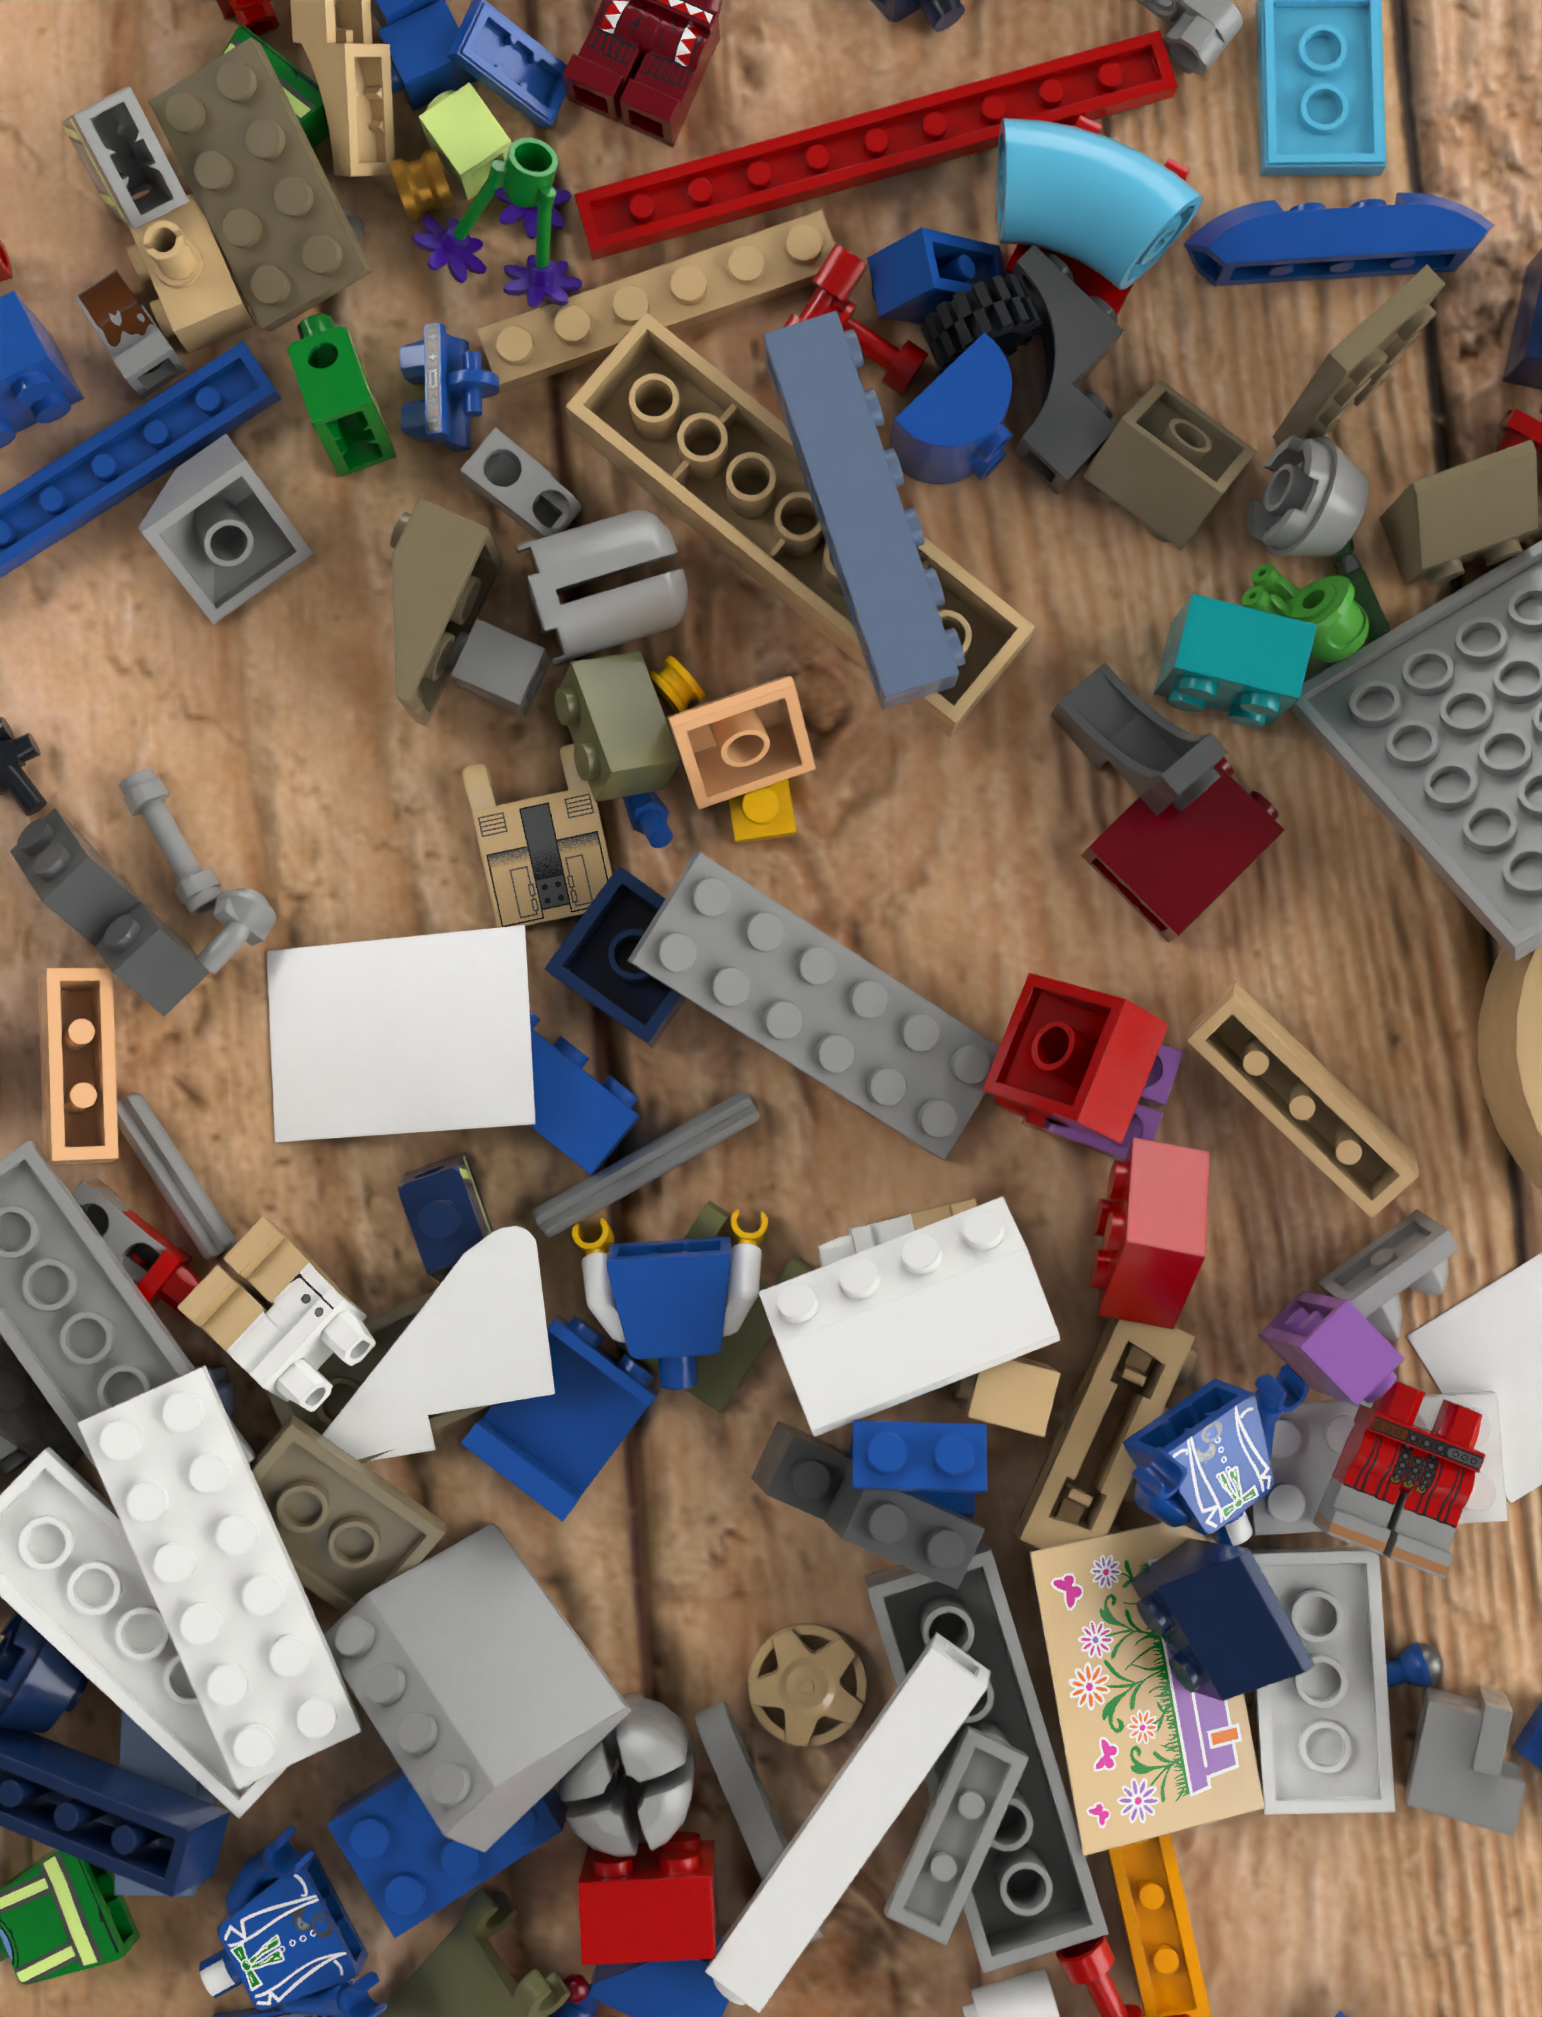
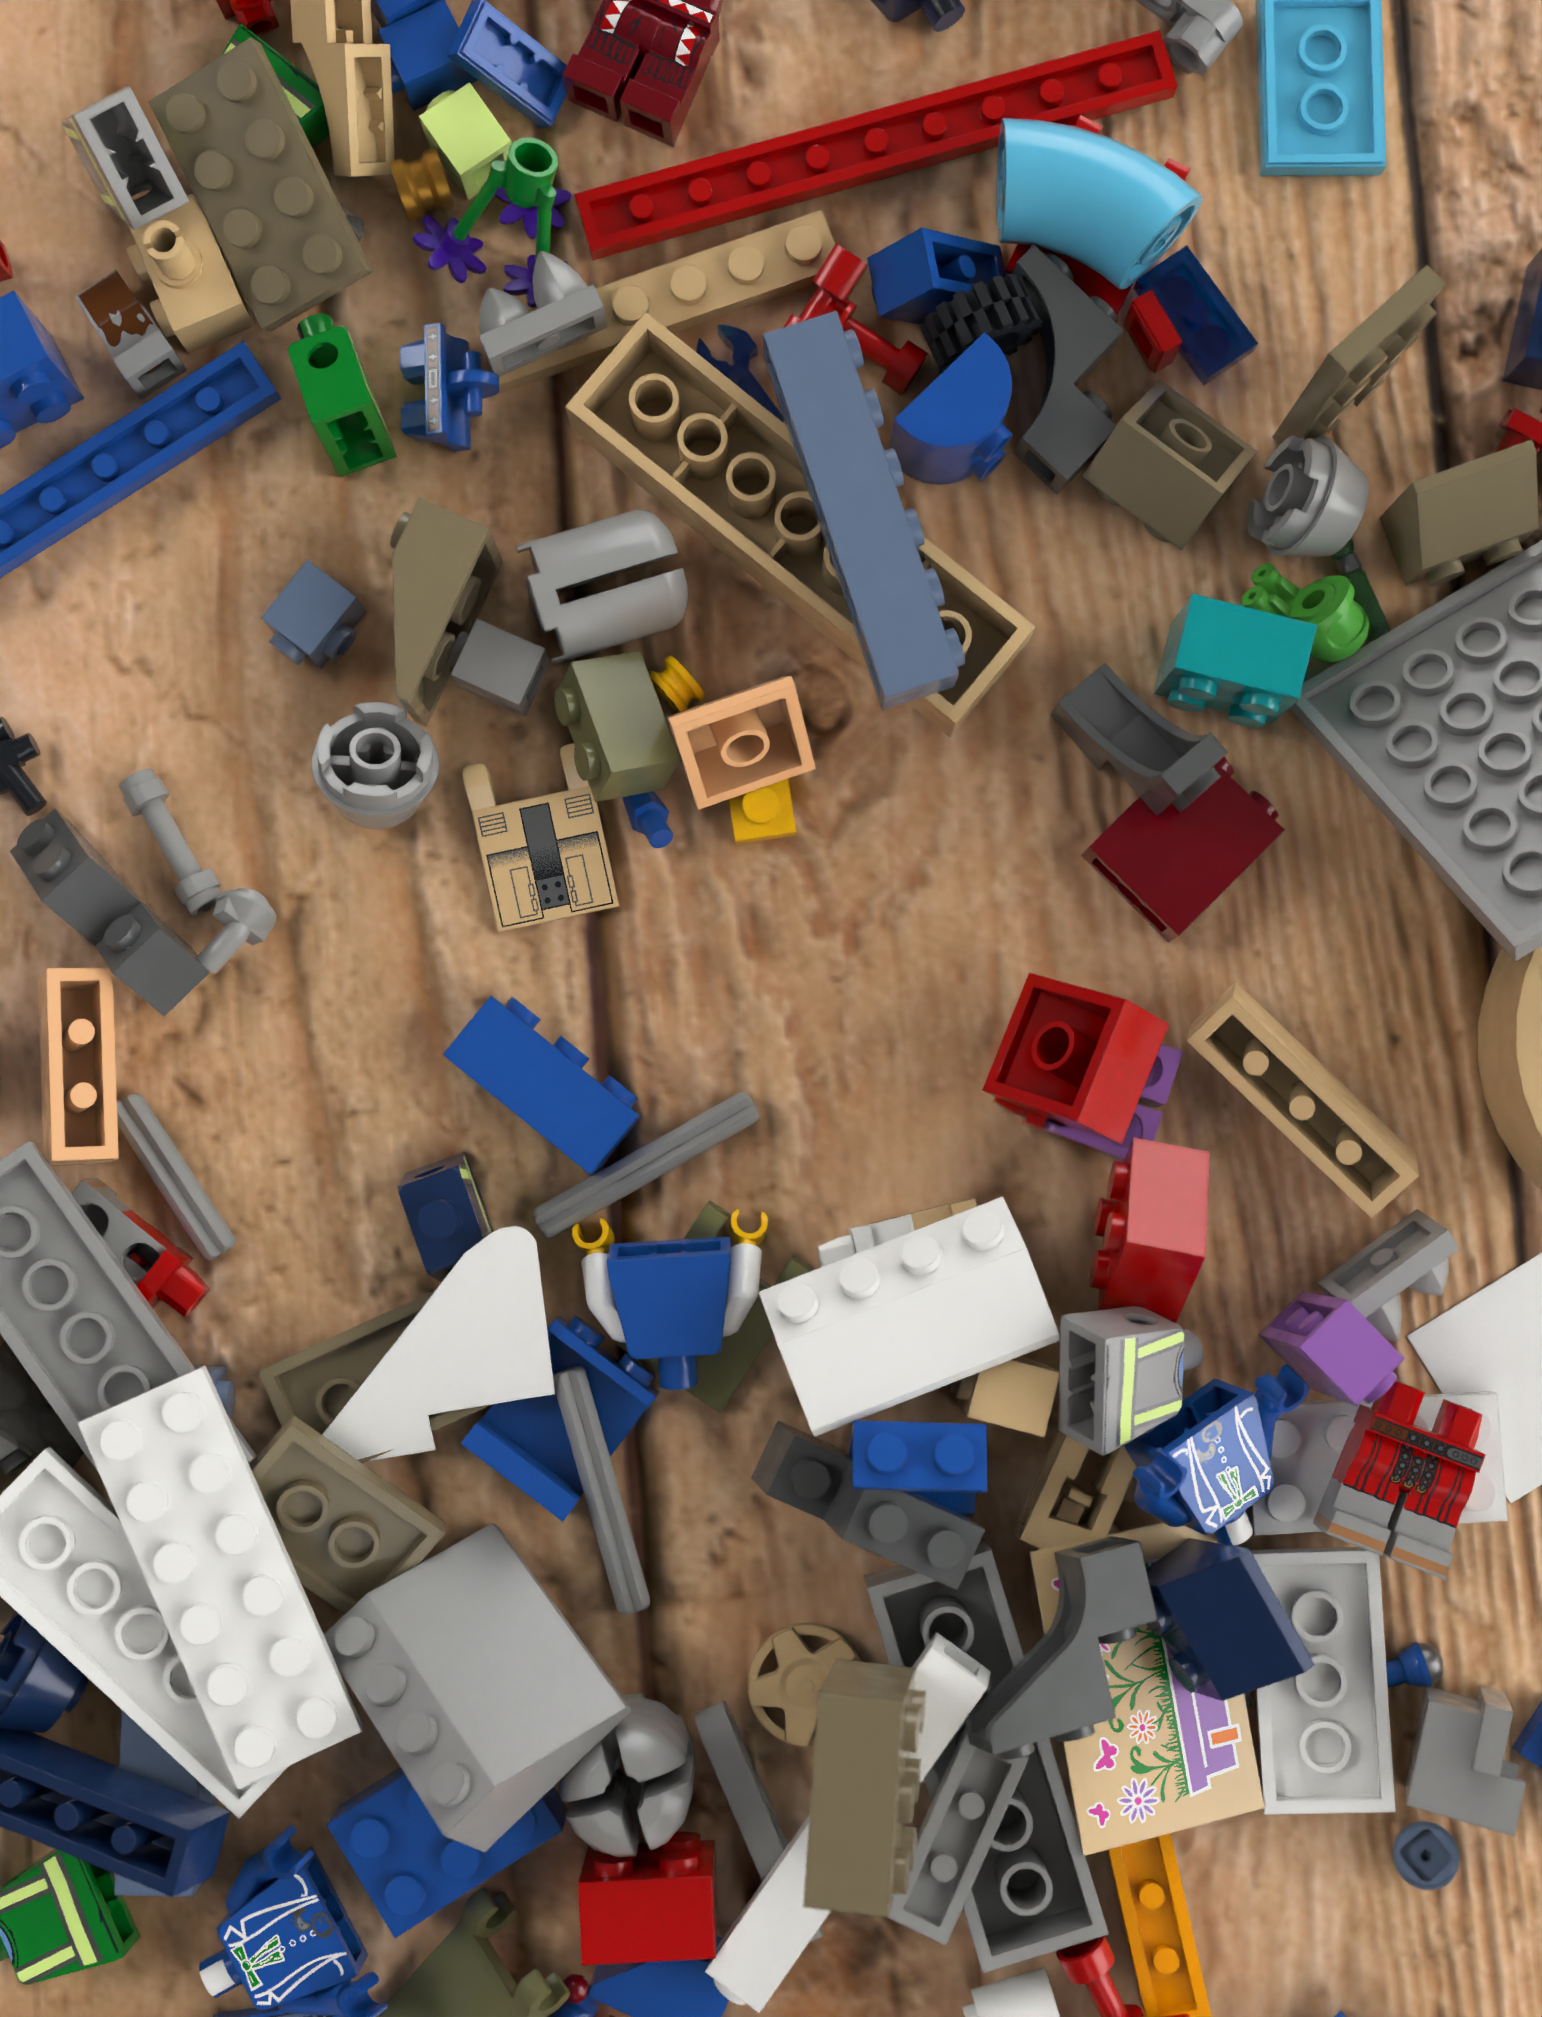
light grey slope [138,434,313,625] -> none
hips [177,1216,376,1412] -> none
white sticker [267,925,535,1142] -> none
light grey leg [460,427,583,539] -> none
dark blue brick [544,866,686,1047] -> none
light grey plate [627,852,999,1160] -> none
blue brick [1184,192,1494,286] -> none
none -> sand blue brick [261,559,367,669]
none -> light grey cone [312,702,439,829]
none -> light grey tile [479,251,607,377]
none -> light grey axle [553,1366,650,1615]
none -> clear blue bar [696,324,784,422]
none -> dark tan brick [803,1659,926,1918]
none -> dark grey arch [966,1536,1157,1760]
none -> light grey torso [1058,1306,1203,1456]
none -> red tile [1123,290,1183,373]
none -> clear blue plate [1133,245,1258,386]
none -> sand blue tile [1393,1821,1459,1891]

